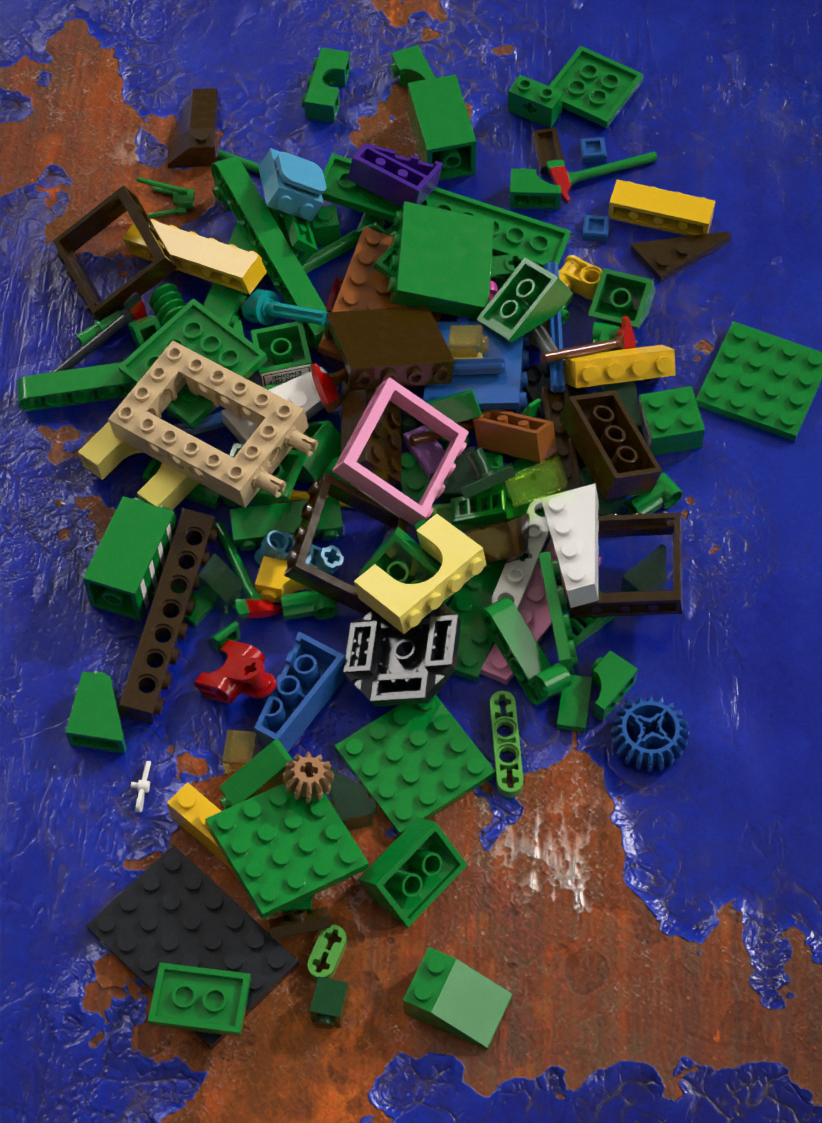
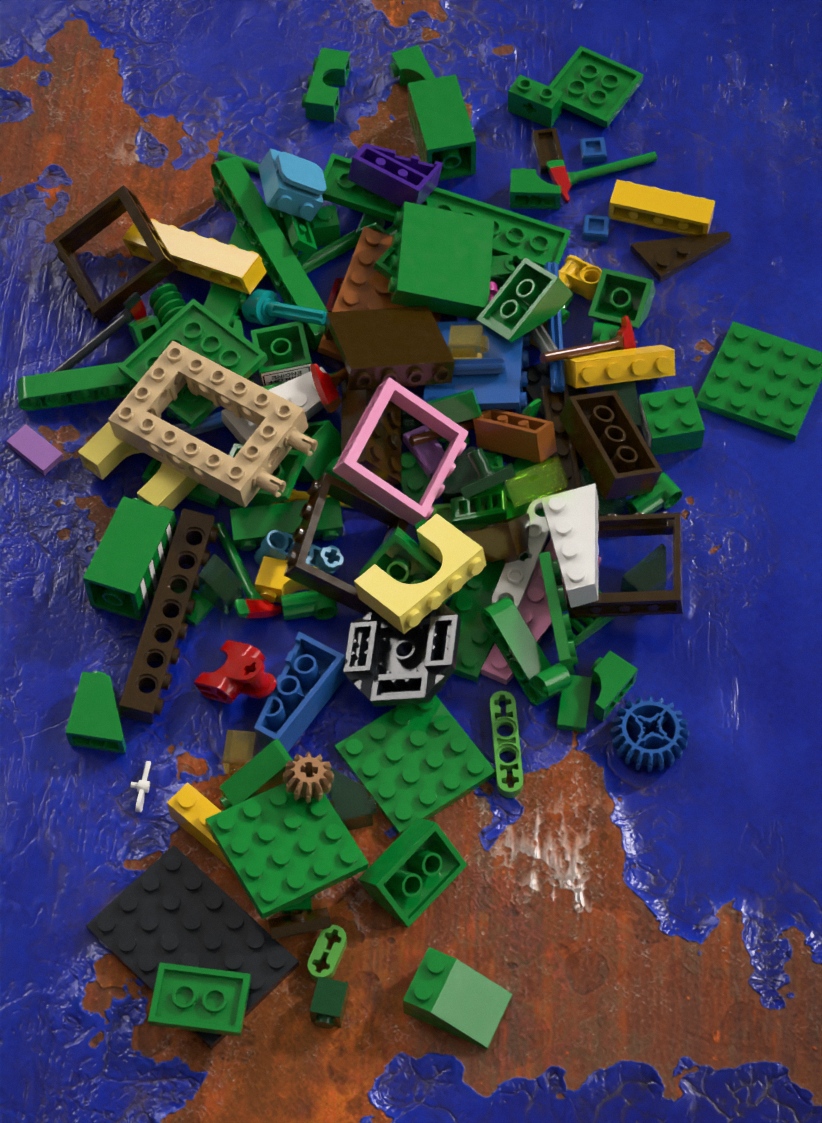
green axle [76,310,122,346] -> none
green plant [136,177,195,218] -> none
dark brown wedge [167,88,218,168] -> none
green slope [207,621,241,653] -> none
none -> medium lavender tile [7,424,64,475]

